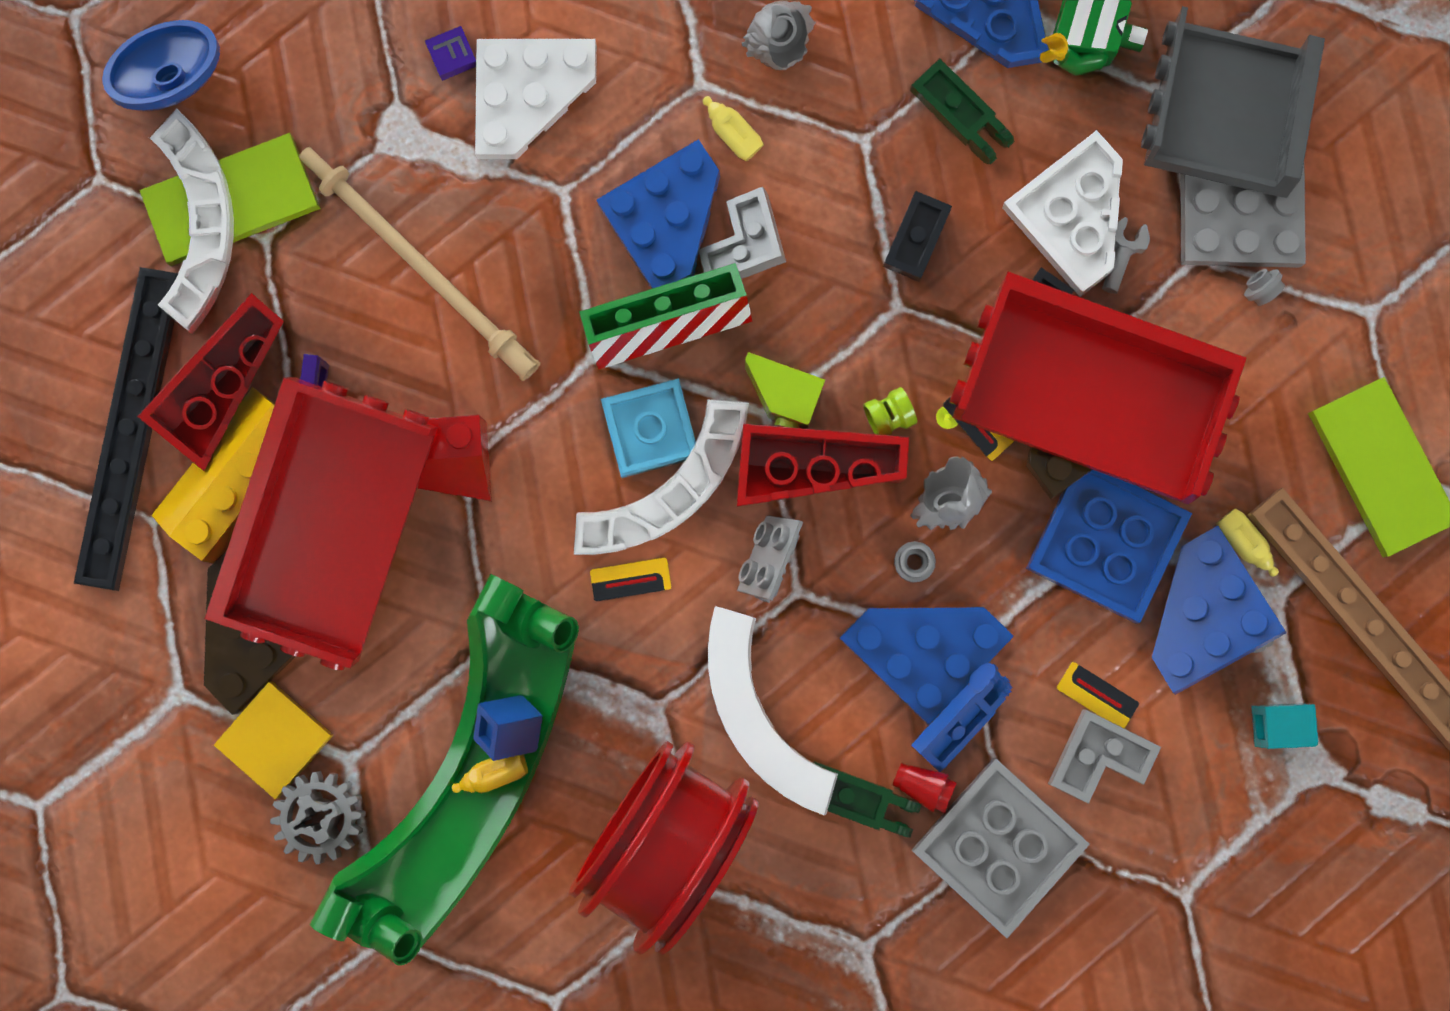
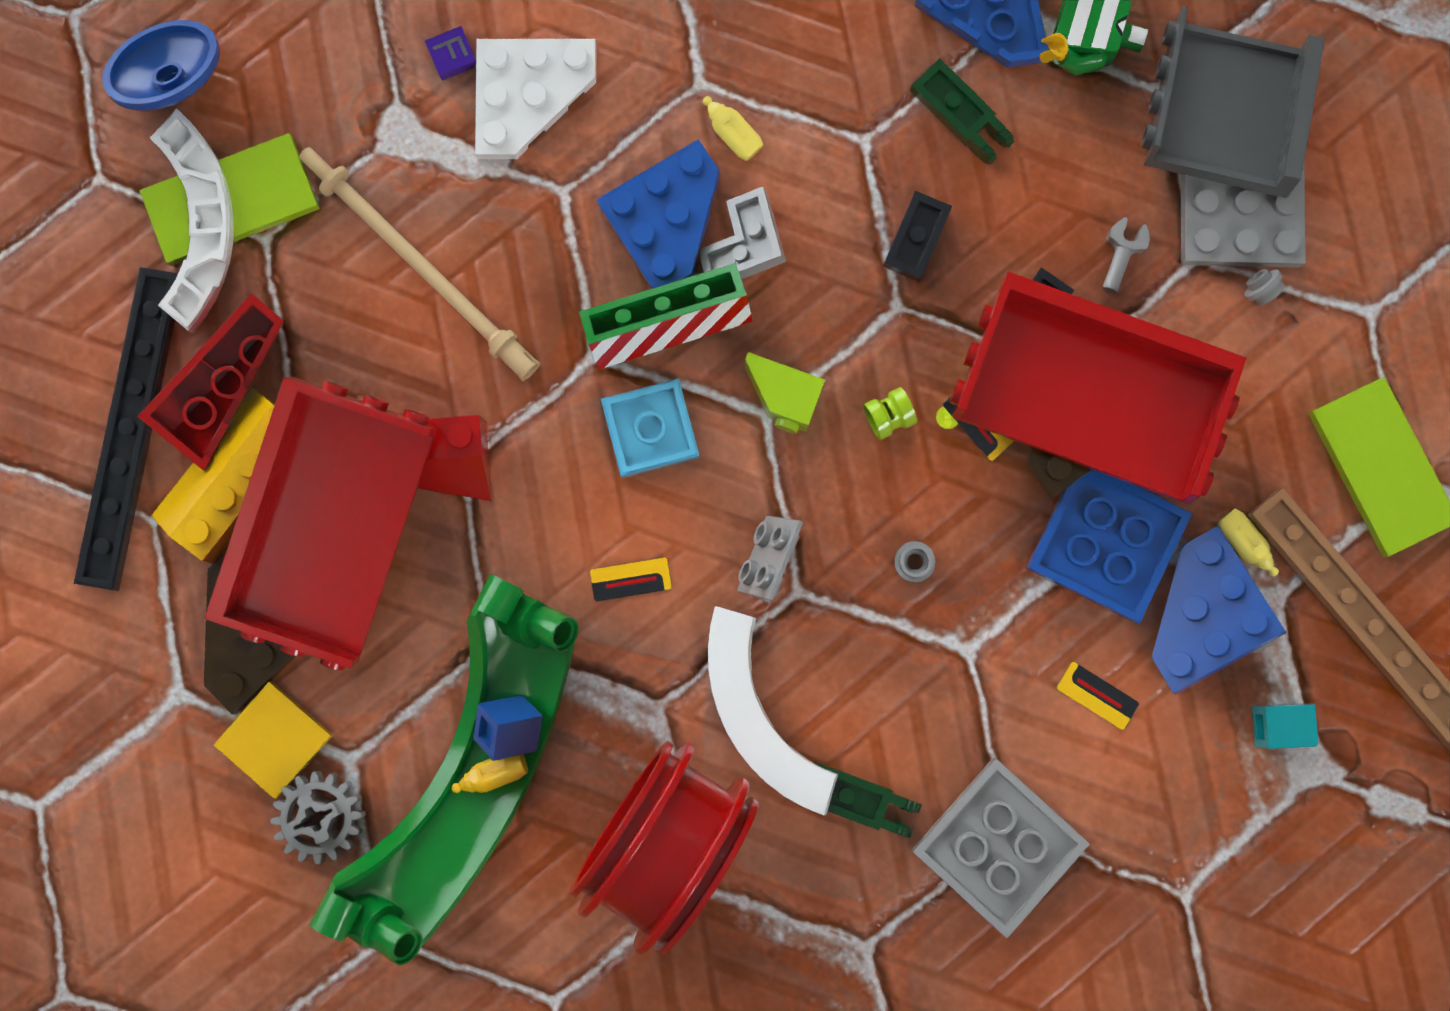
dark purple tile [300,354,329,387] -> none
white tile [574,399,749,555] -> none
red wedge [737,424,909,507] -> none
light grey hair [742,1,816,70] -> none
blue plate [839,607,1014,725] -> none
red cone [892,763,957,813] -> none
light grey hair [911,456,992,530] -> none
blue hinge [911,662,1013,772] -> none
white plate [1002,130,1123,297] -> none
light grey plate [1048,709,1161,804] -> none

